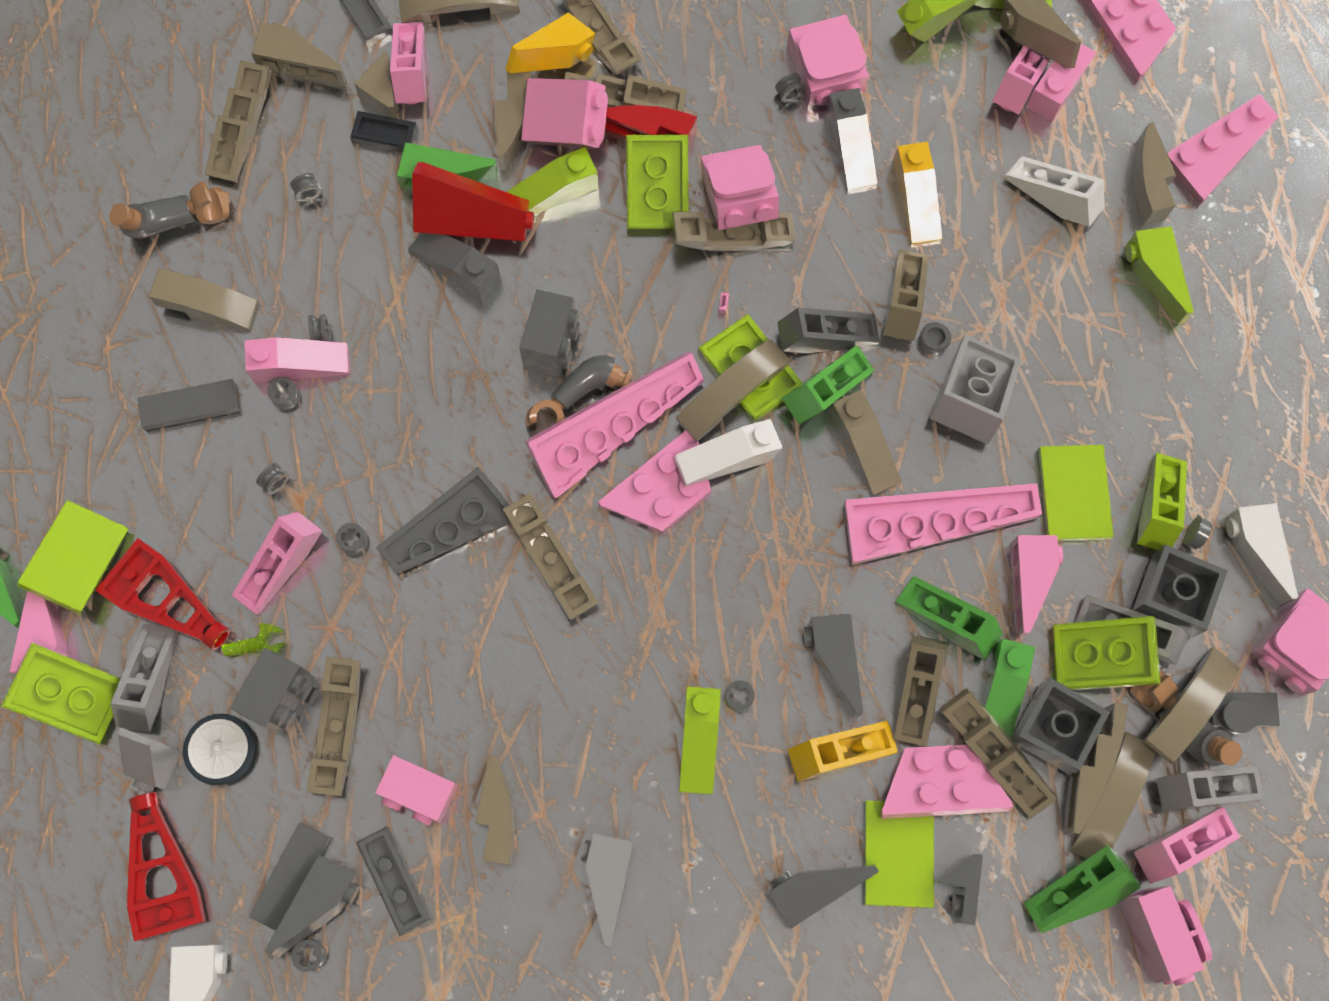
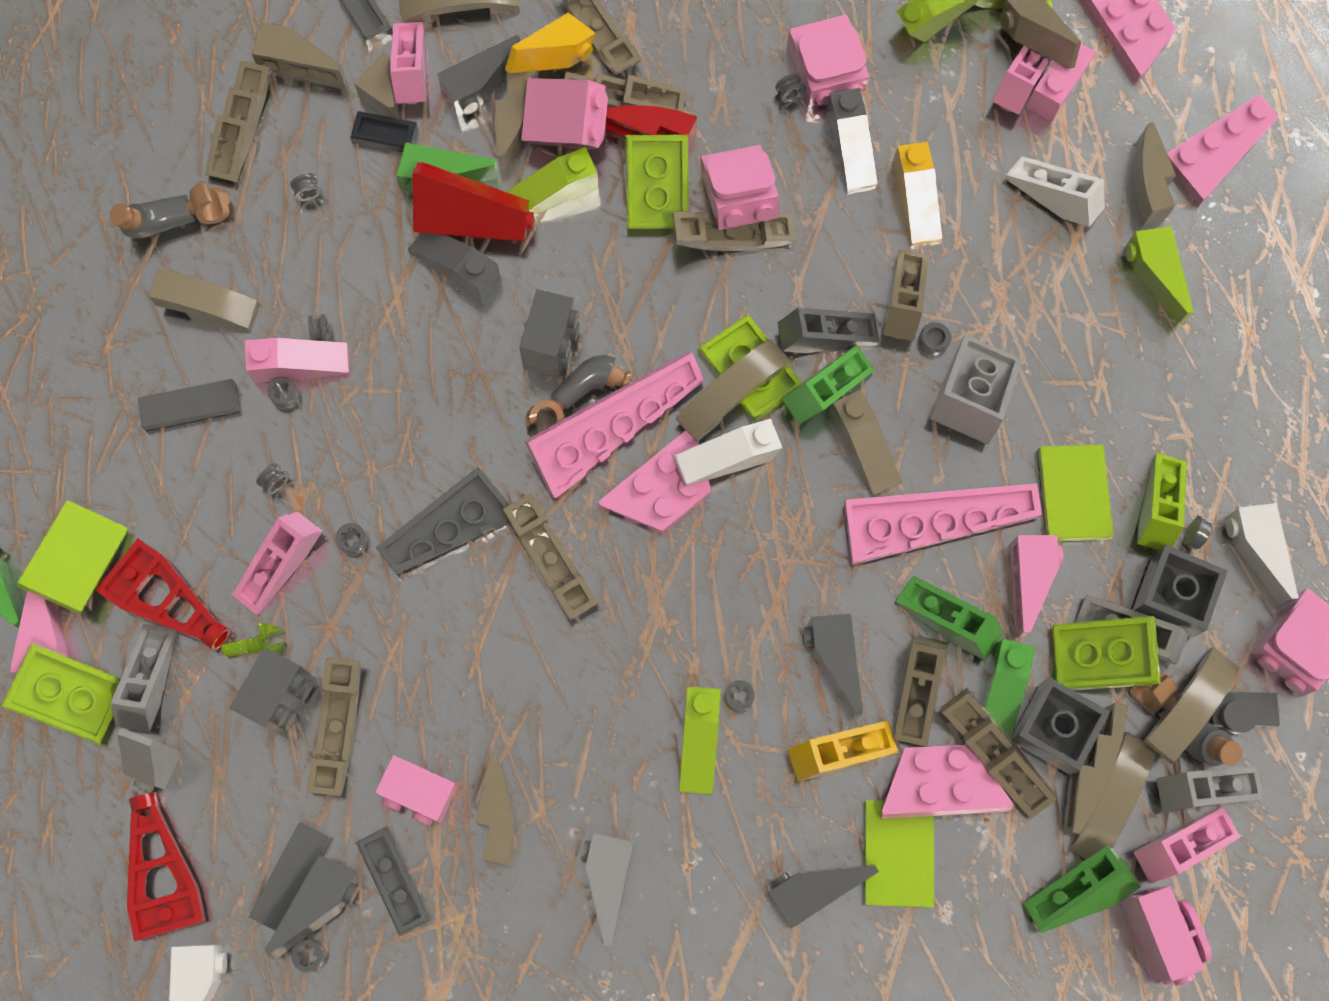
white wheel [183,713,255,785] -> none
bright pink piece [718,292,729,314] -> none
dark grey slope [934,854,983,925] -> none
none -> dark grey slope [437,34,521,117]

